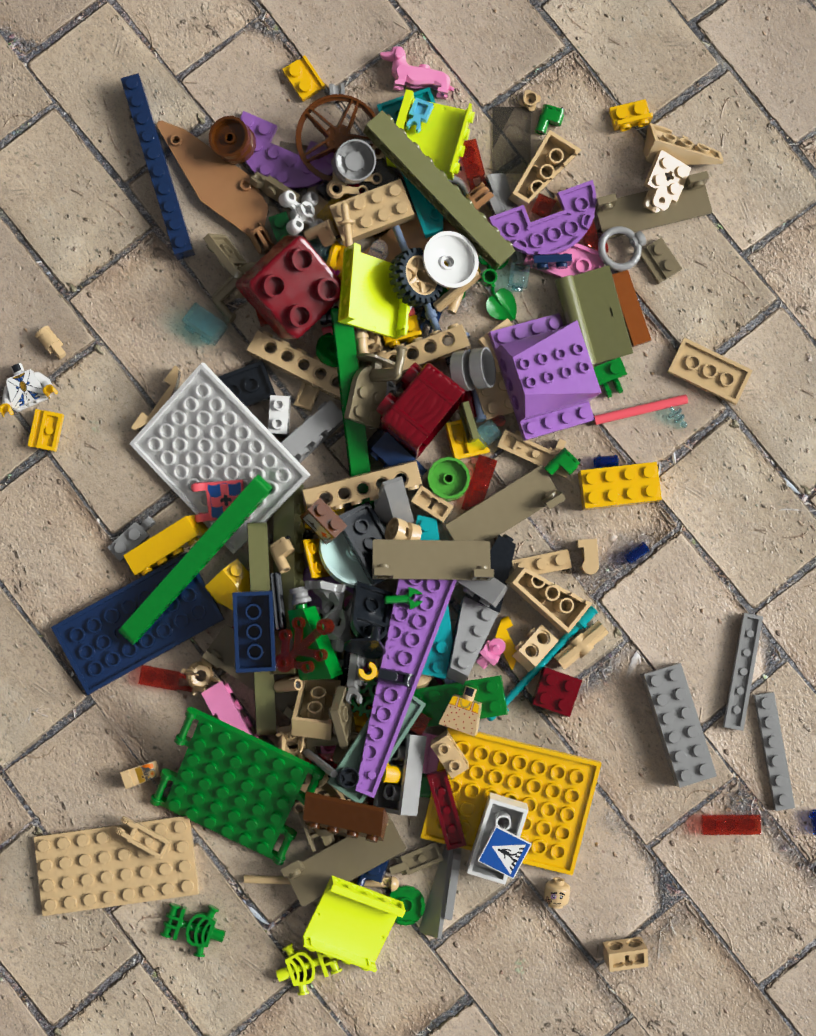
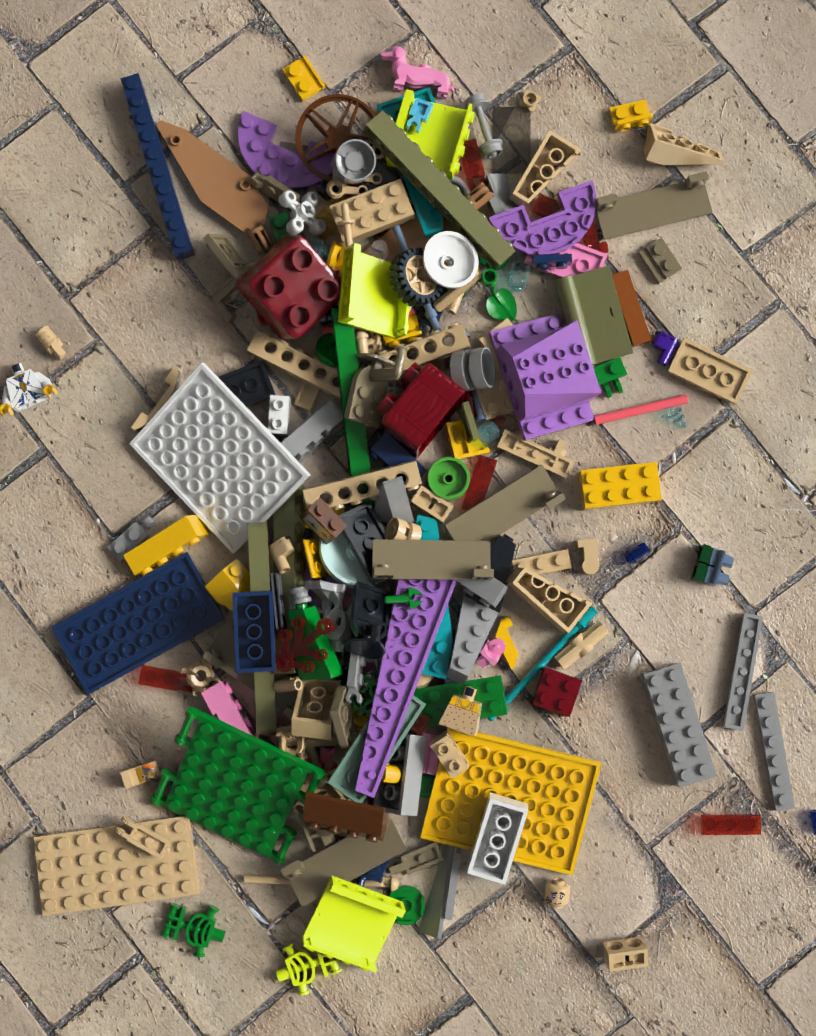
yellow plate [28,409,64,452] -> none
green beam [118,475,273,645] -> none
clear light blue brick [182,302,228,346] -> none
coral flag [191,479,244,522] -> none
reddish brown wheel [209,116,256,164] -> none
light grey bar [303,749,338,778] -> none
tan piece [304,219,341,247] -> none
light grey wheel [329,83,345,103] -> none
black wheel [336,767,359,788] -> none
black piece [357,662,414,688] -> none
dark red plate [427,769,467,850] -> none
piece [478,826,532,879] -> none
tan brick [512,625,559,672] -> none
green piece [535,104,564,135] -> none
green piece [544,448,581,476] -> none
clear blue pin [593,455,619,468] -> none
light grey piece [598,226,646,271] -> none
plate [644,150,691,213] -> none
none -> light grey piece [465,93,503,159]
none -> dark purple piece [651,330,679,366]
none -> hips [691,544,734,586]

